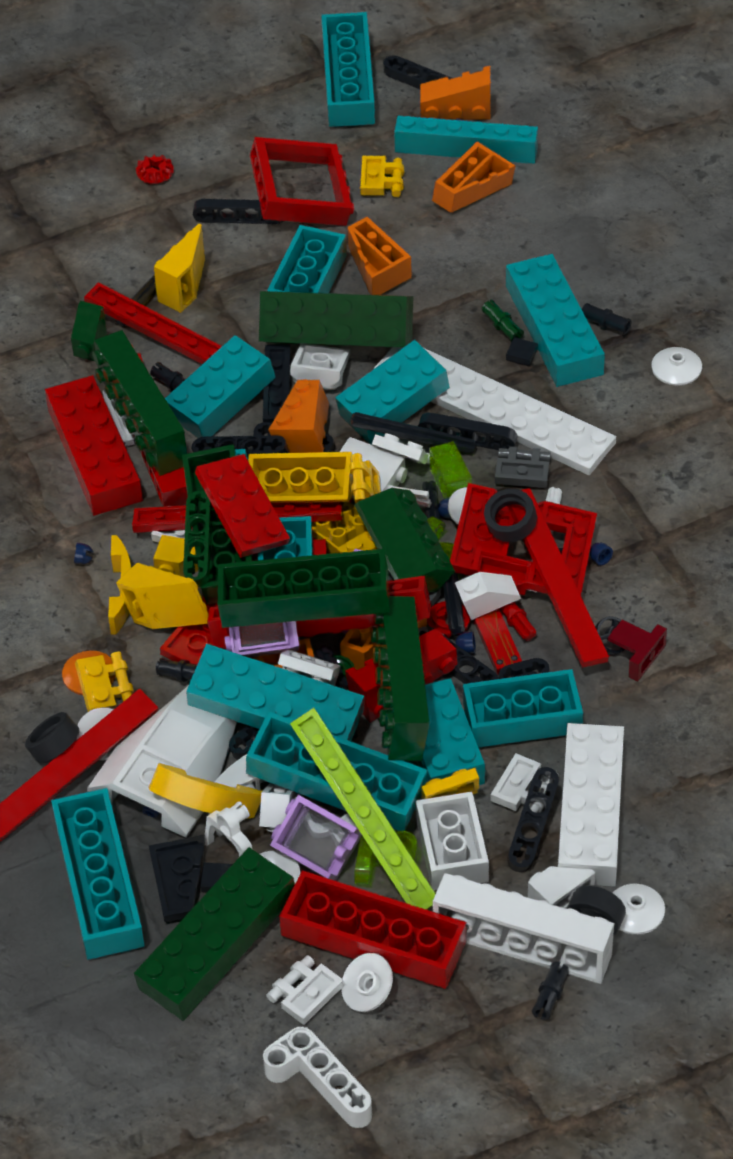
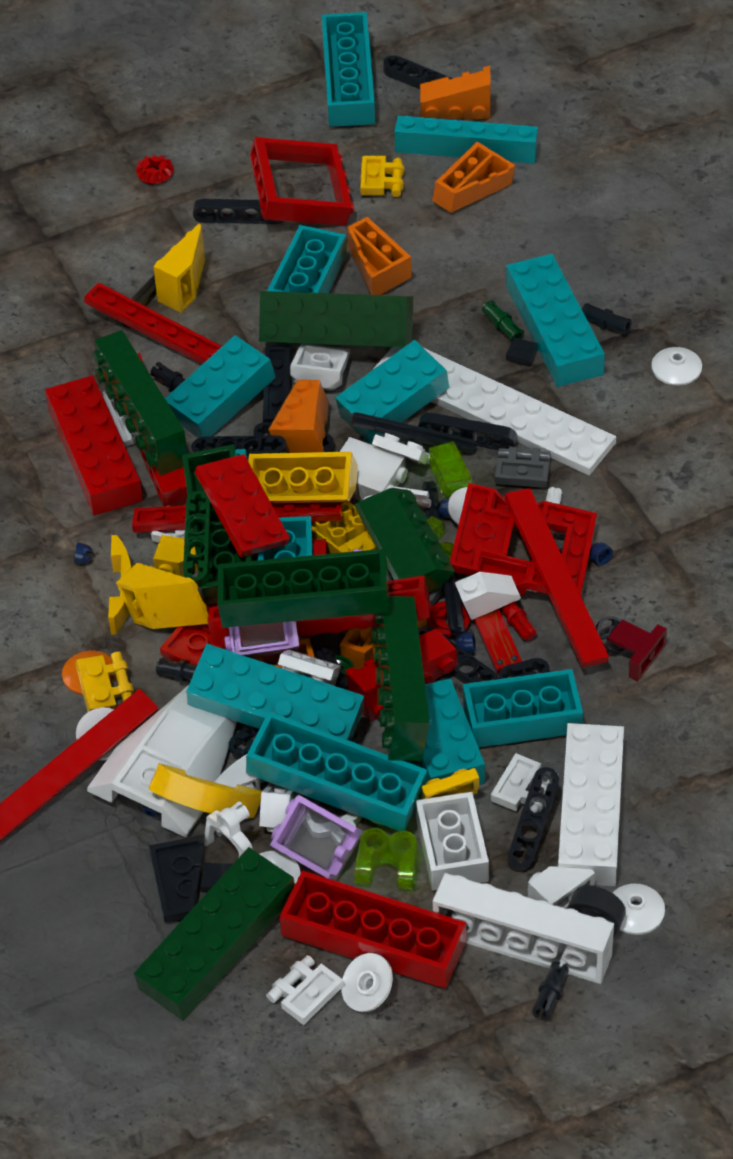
black tyre [25,712,79,763] -> none
teal brick [51,788,145,960] -> none
dark green slope [71,301,107,361] -> none
white beam [263,1027,372,1128] -> none
lime plate [290,708,436,910] -> none
yellow plate [350,453,381,503] -> none
black tyre [484,489,537,542] -> none

